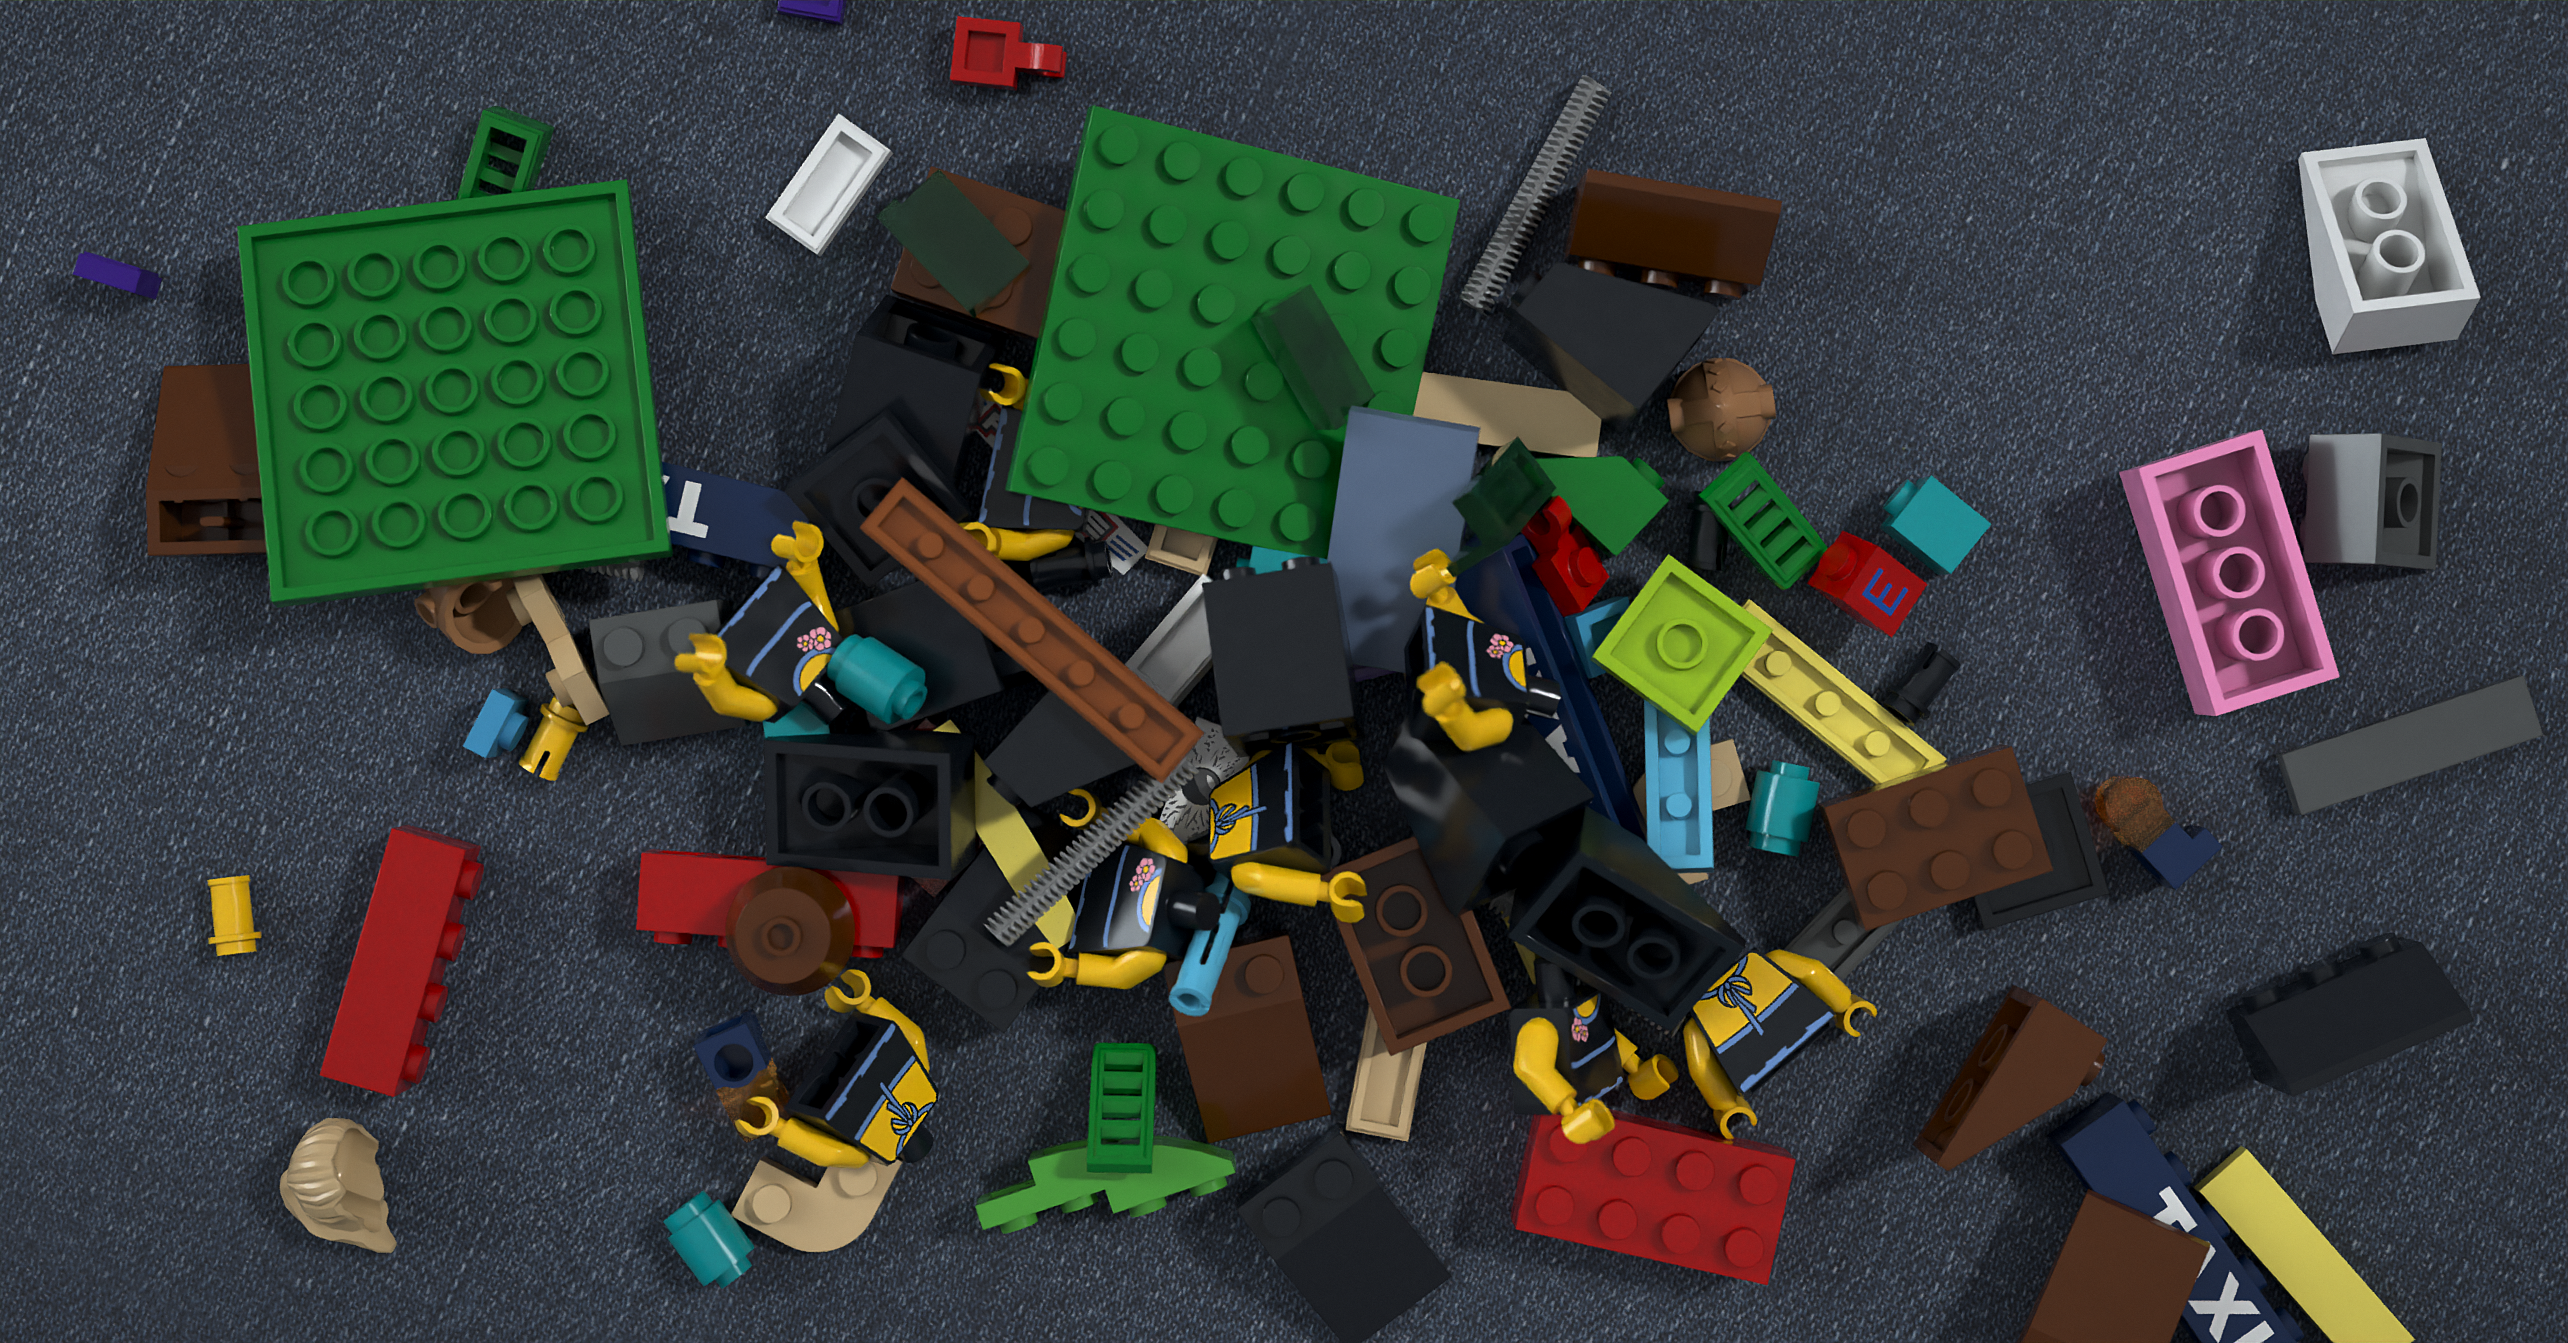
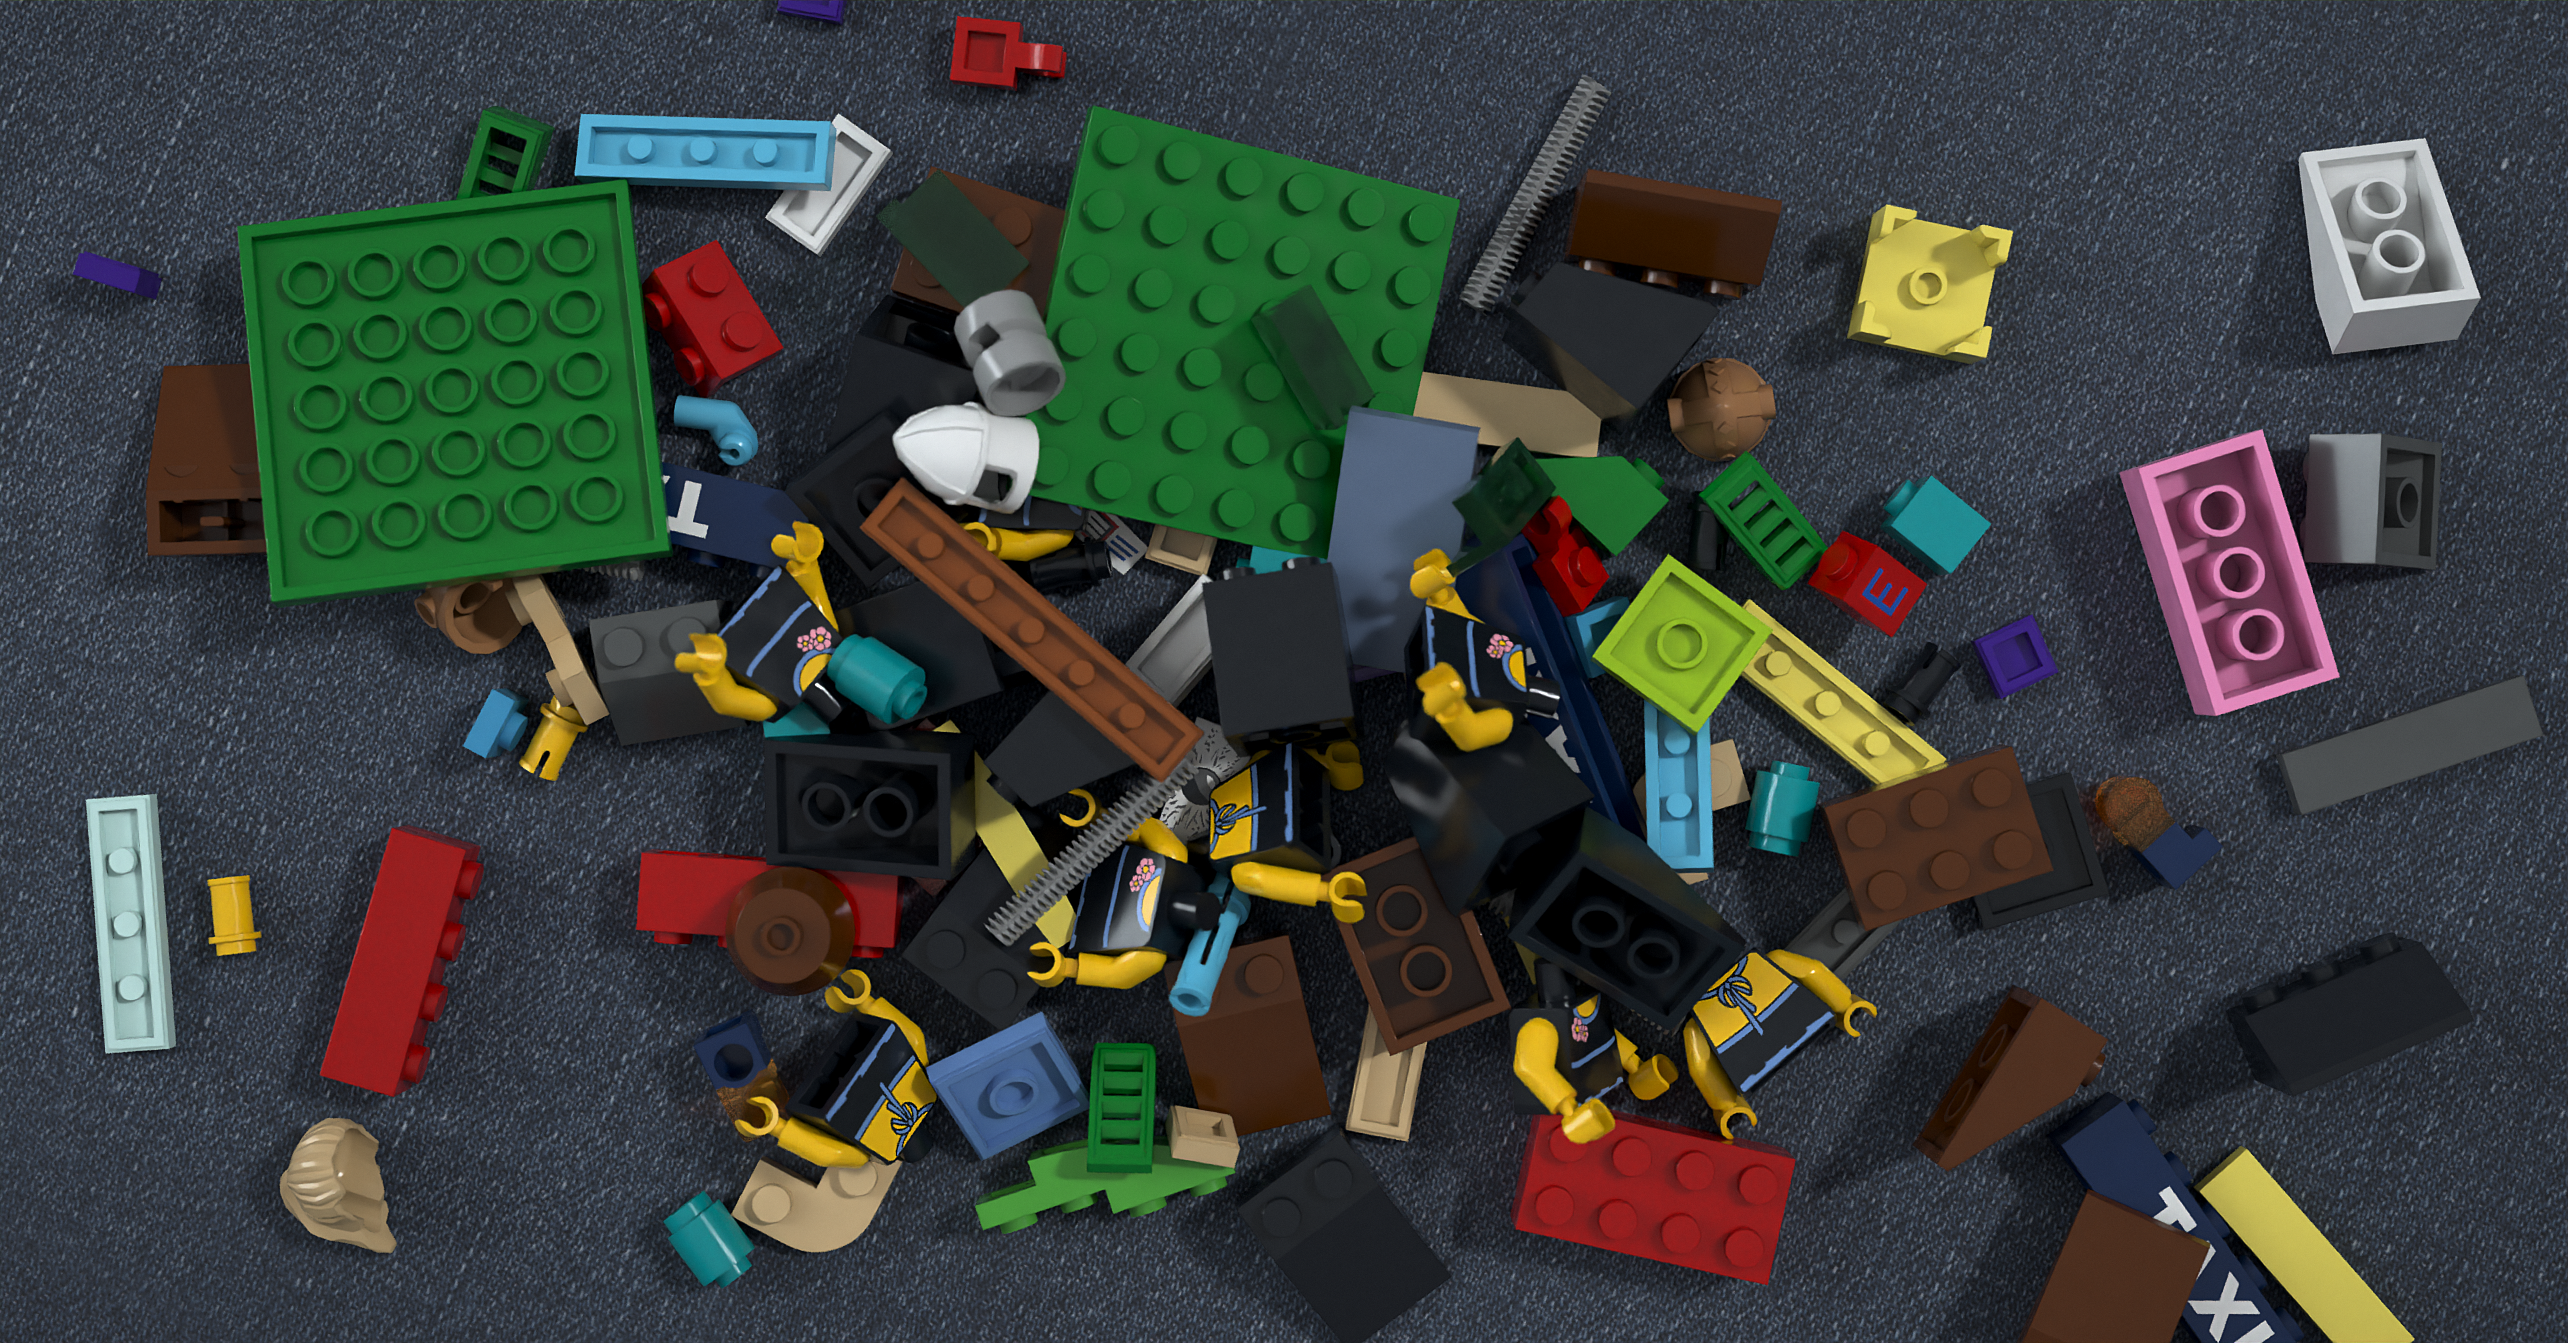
none -> light aqua tile [86,794,176,1053]
none -> medium azure plate [574,114,837,191]
none -> red bracket [642,240,784,398]
none -> medium azure arm [674,395,758,467]
none -> white helmet [893,402,1039,514]
none -> medium blue tile [926,1011,1090,1161]
none -> light grey wheel [954,290,1066,417]
none -> tan tile [1165,1105,1240,1168]
none -> light yellow panel [1847,205,2013,364]
none -> dark purple tile [1970,614,2059,699]

